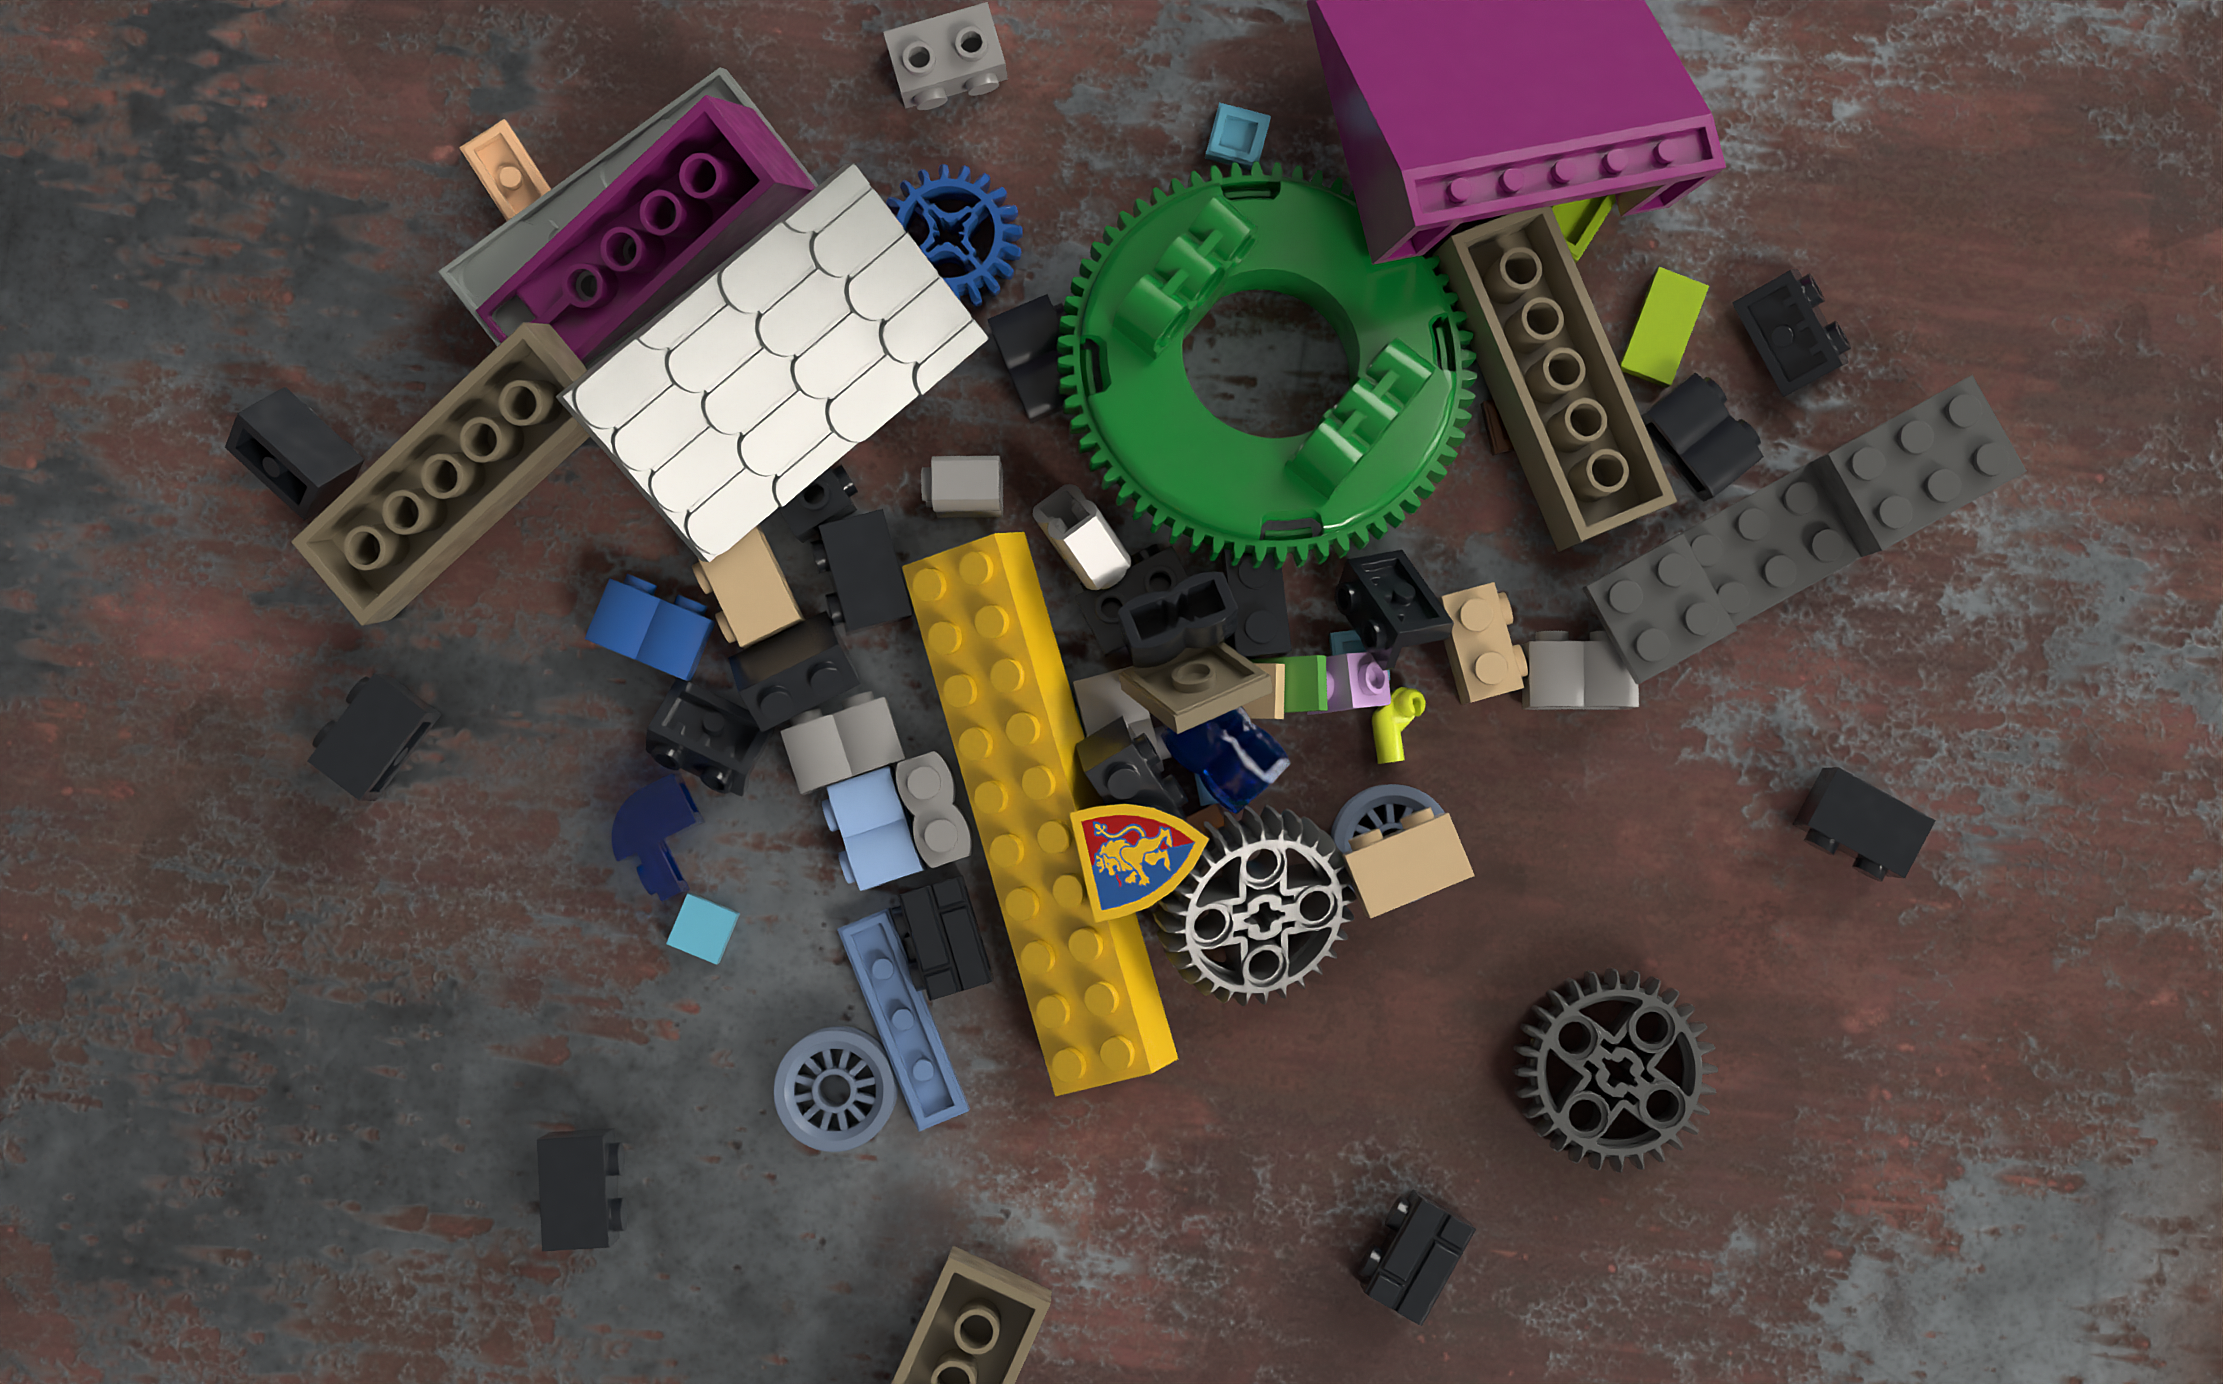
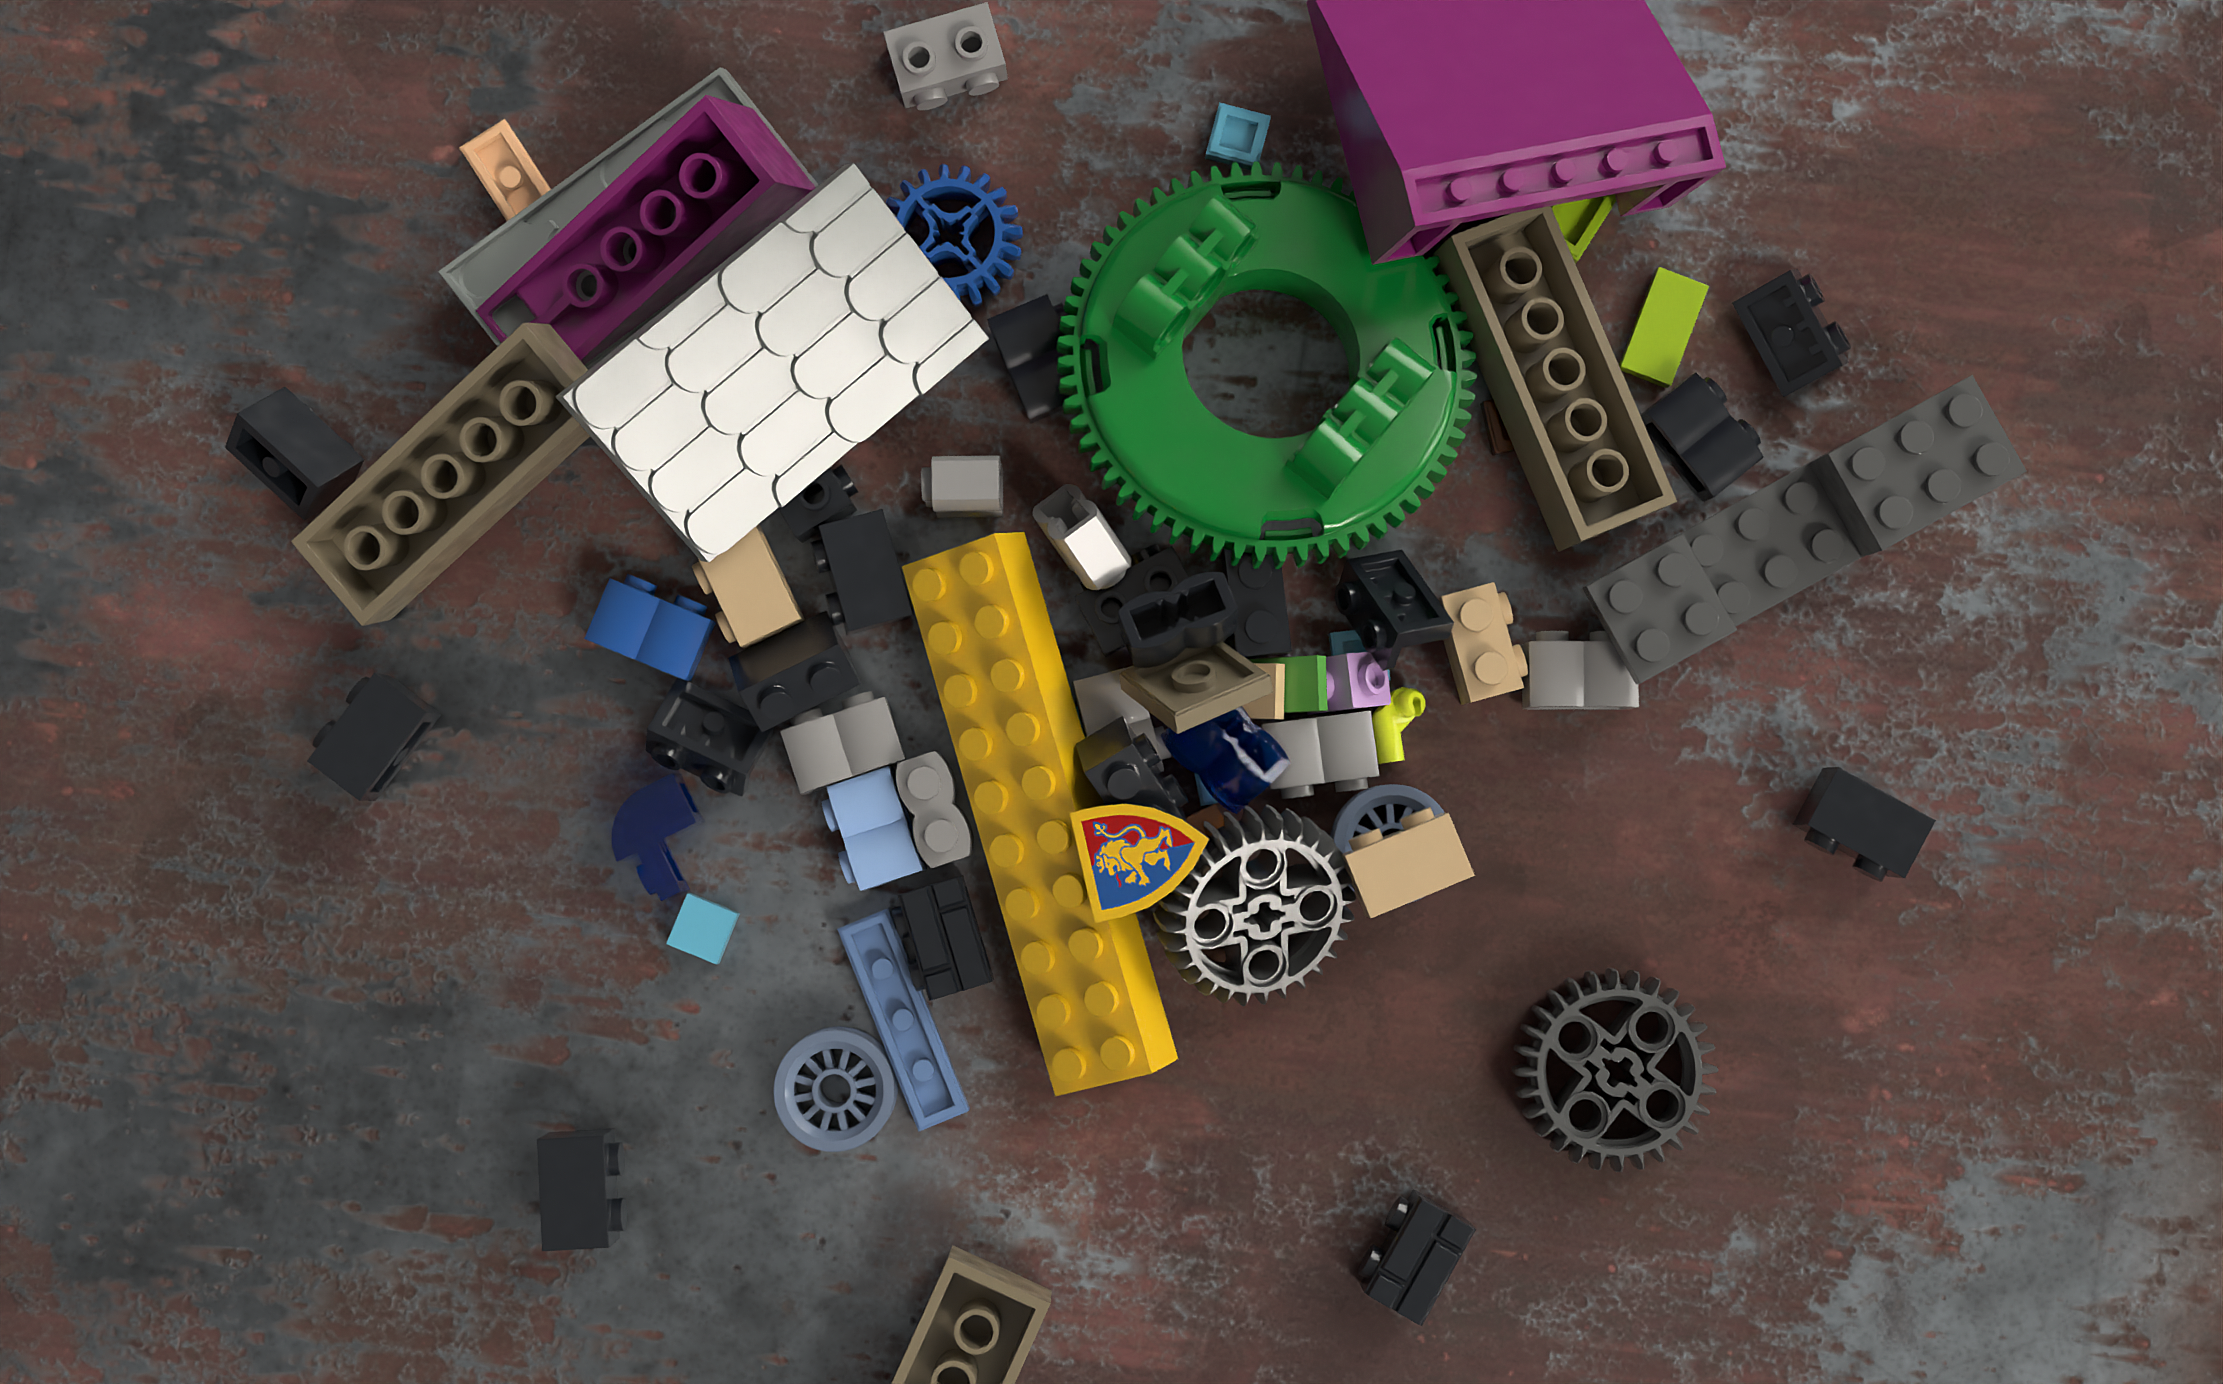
none -> light grey brick [1261,711,1379,799]

